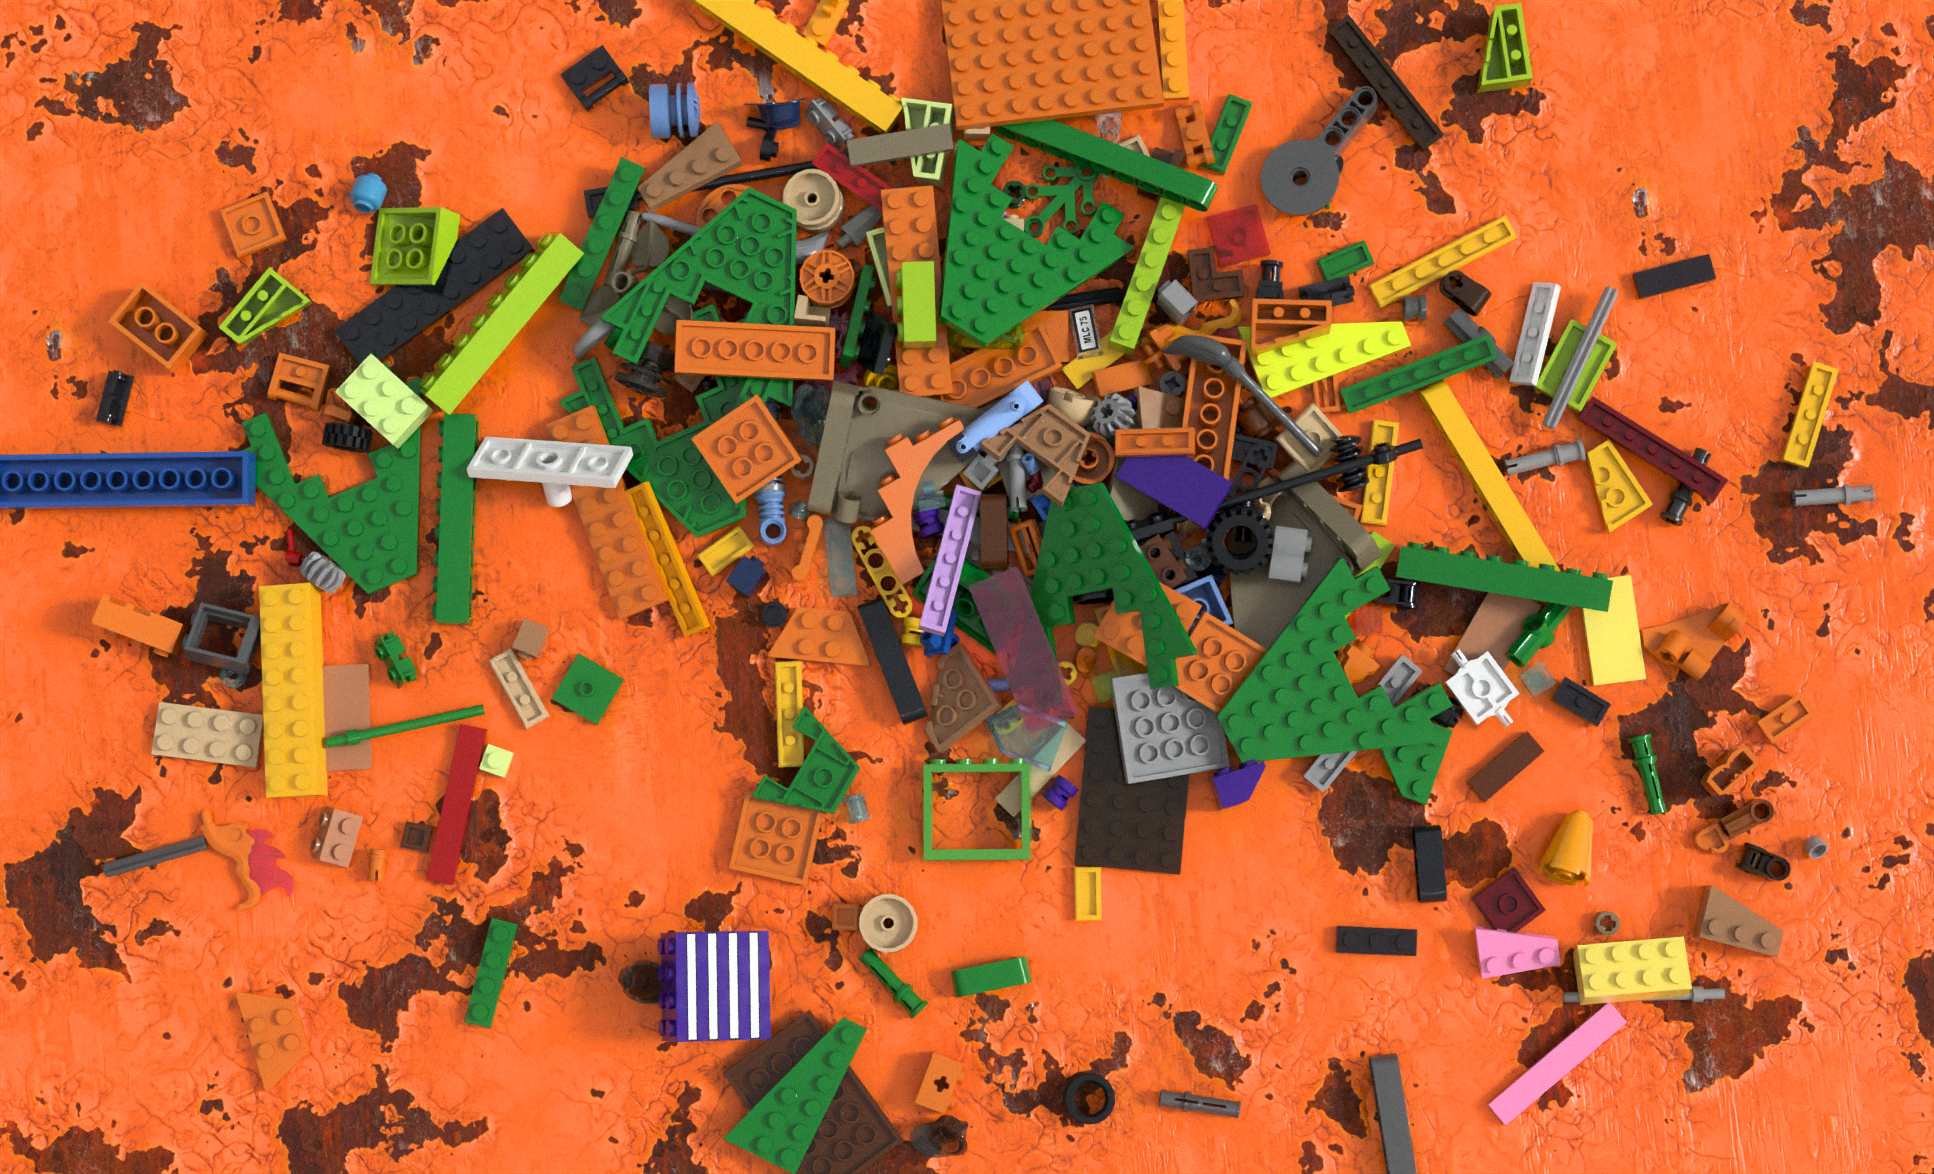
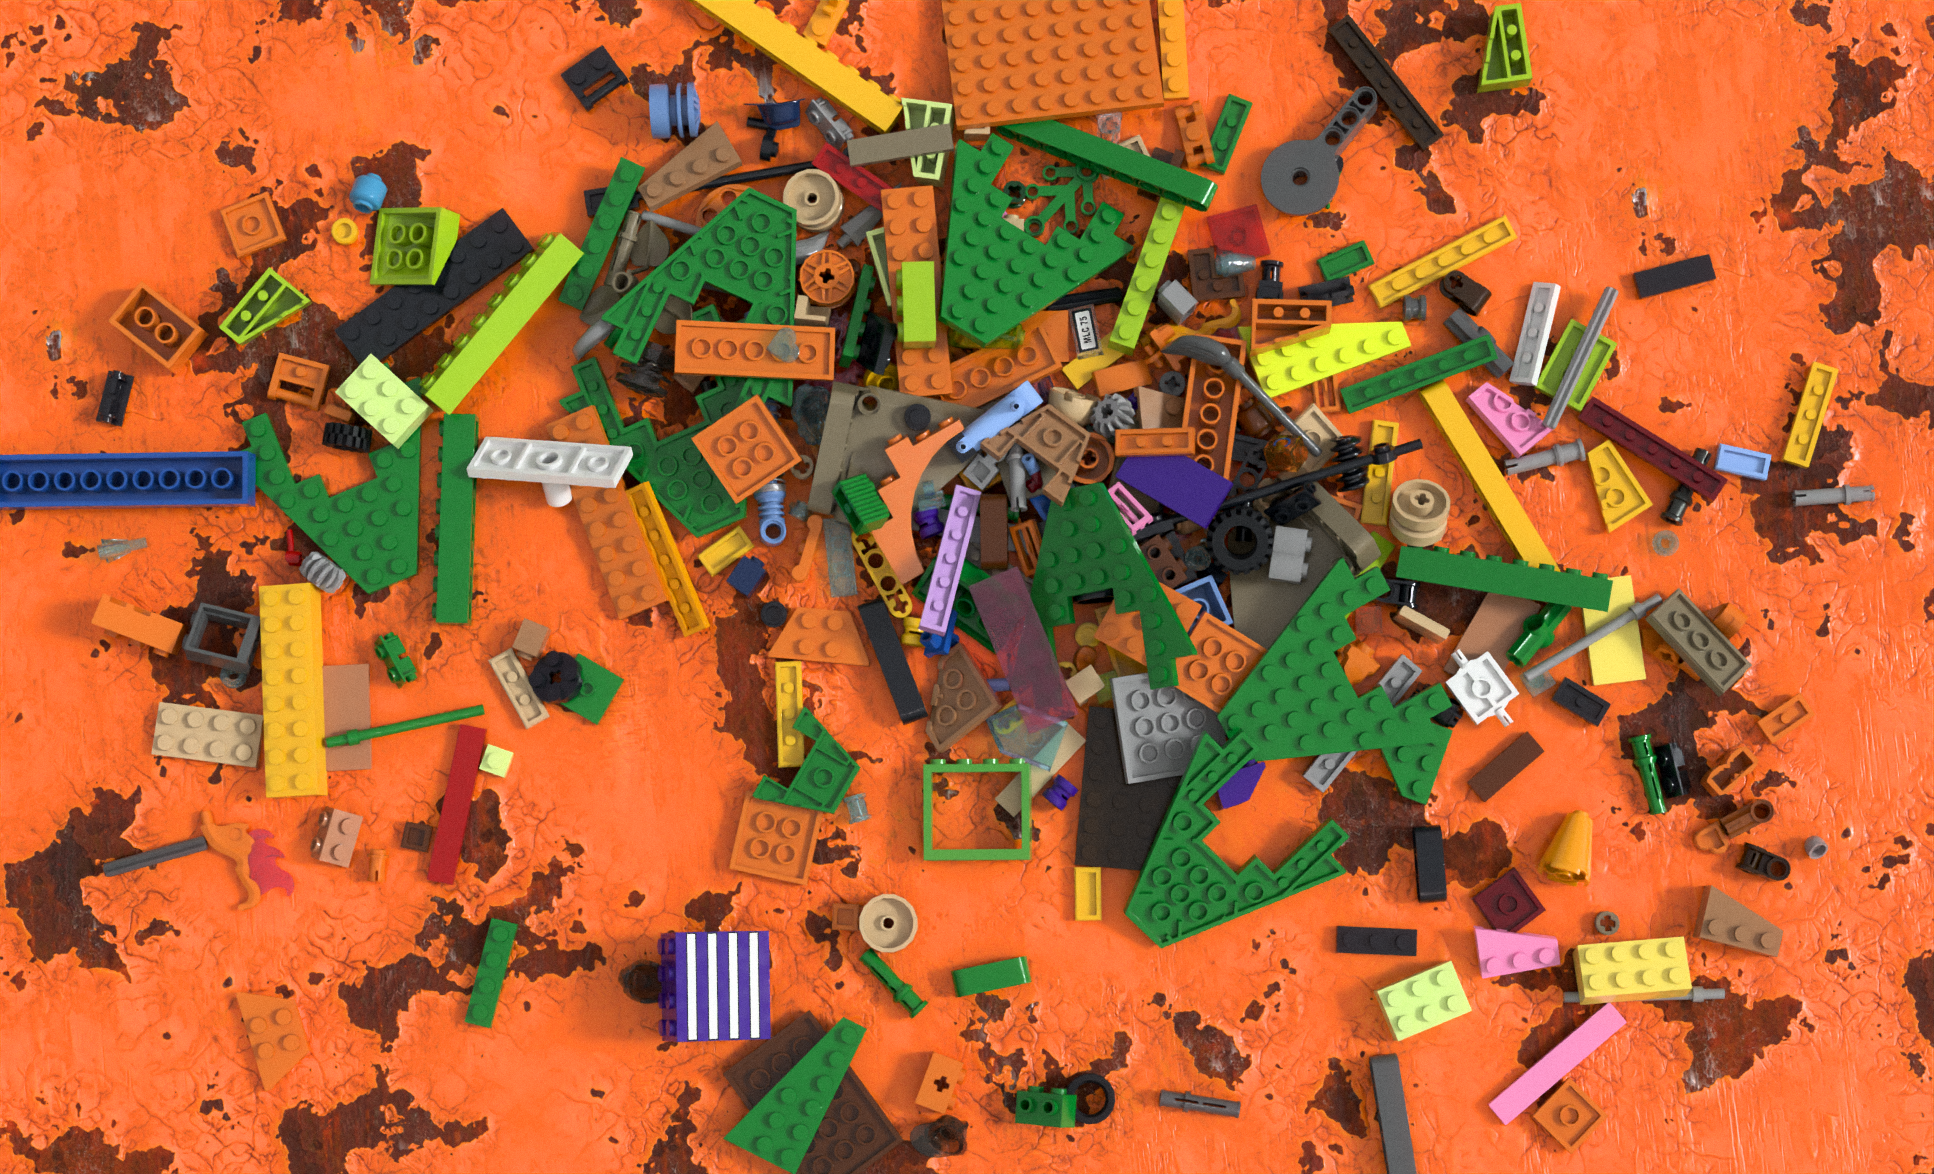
none -> clear light blue cone [97,537,148,564]
none -> yellow tile [331,218,359,245]
none -> black plate [529,651,583,705]
none -> clear light blue tile [766,328,799,363]
none -> green brick [831,473,889,536]
none -> black plate [904,404,931,430]
none -> green brick [1015,1086,1077,1128]
none -> tan panel [1064,665,1105,707]
none -> bright pink tile [1108,482,1153,536]
none -> green wing [1123,728,1349,948]
none -> clear light blue cone [1215,251,1256,277]
none -> clear orange brick [1263,434,1308,472]
none -> black hinge [1264,482,1321,526]
none -> yellowish green brick [1374,961,1472,1041]
none -> tan wheel [1389,479,1450,547]
none -> tan tile [1393,606,1450,644]
none -> bright pink wing [1465,382,1553,459]
none -> light grey bar [1523,594,1663,682]
none -> orange plate [1531,1077,1608,1154]
none -> dark tan tile [1645,588,1752,697]
none -> clear light blue plate [1652,530,1679,557]
none -> black hinge [1654,742,1692,799]
none -> light blue tile [1713,443,1771,481]

